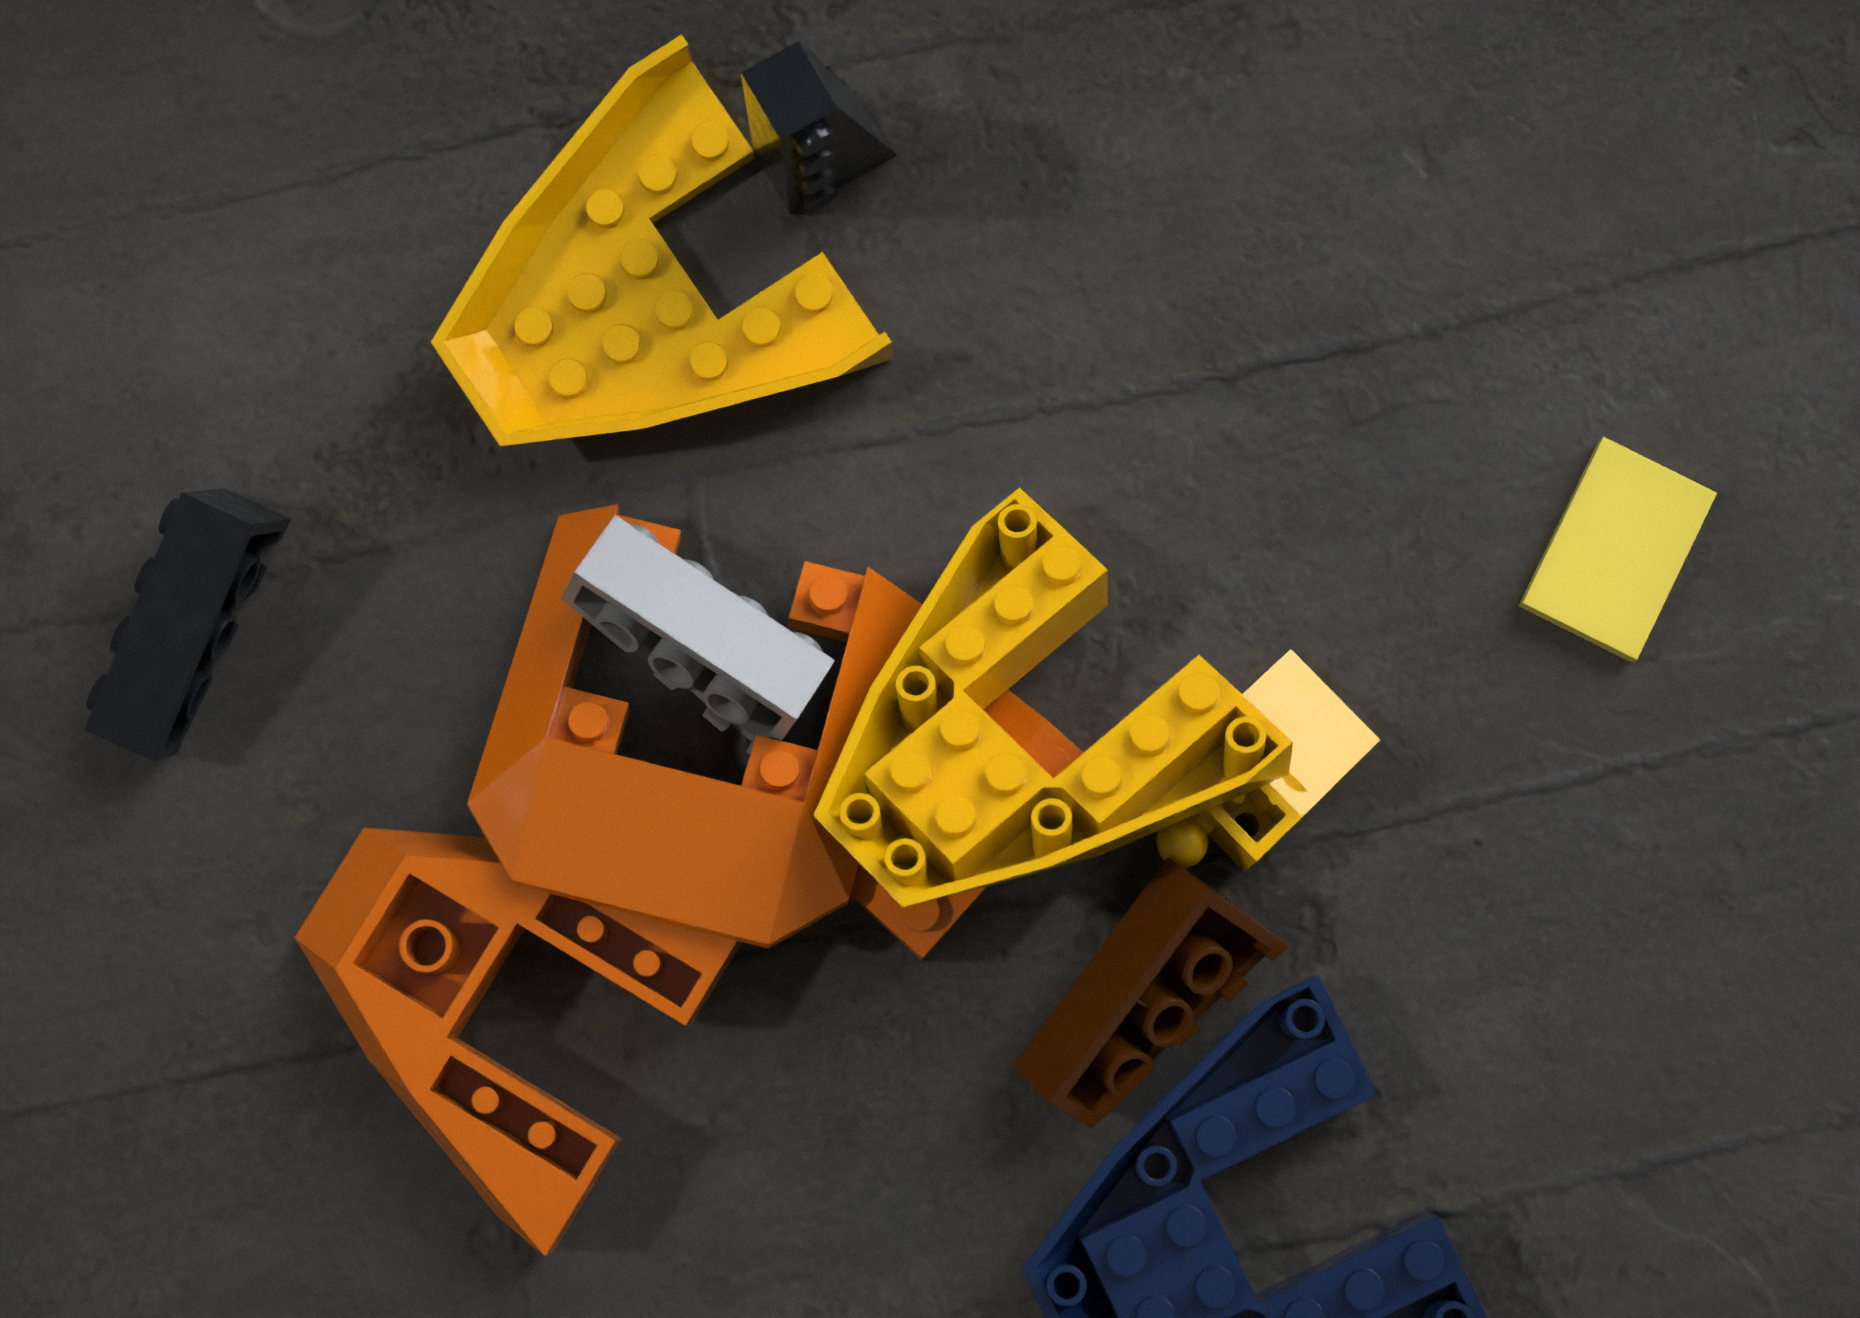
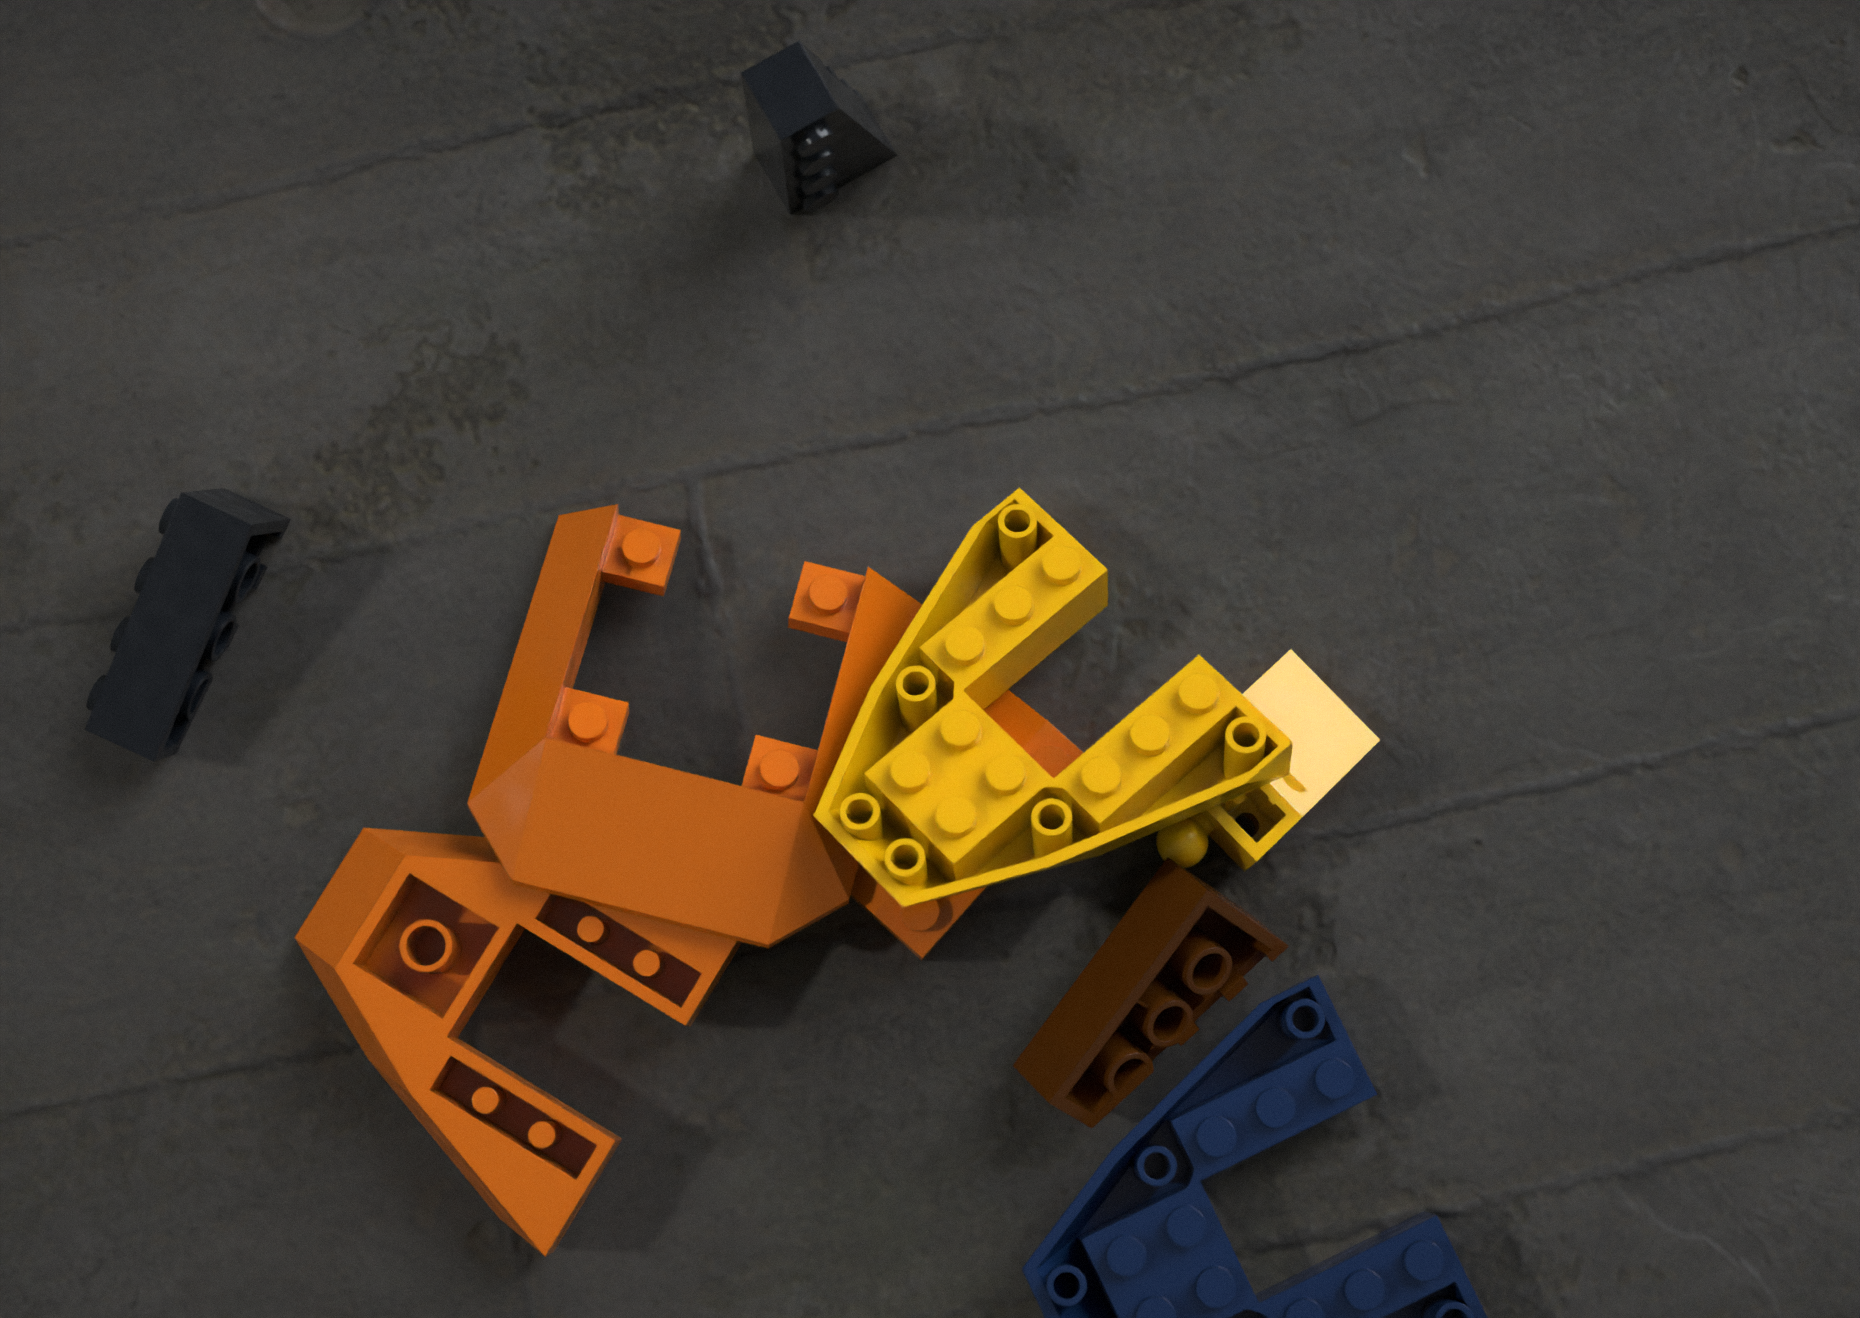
yellow piece [431,34,892,446] -> none
wedge [561,515,835,755] -> none
light yellow tile [1518,437,1717,663] -> none

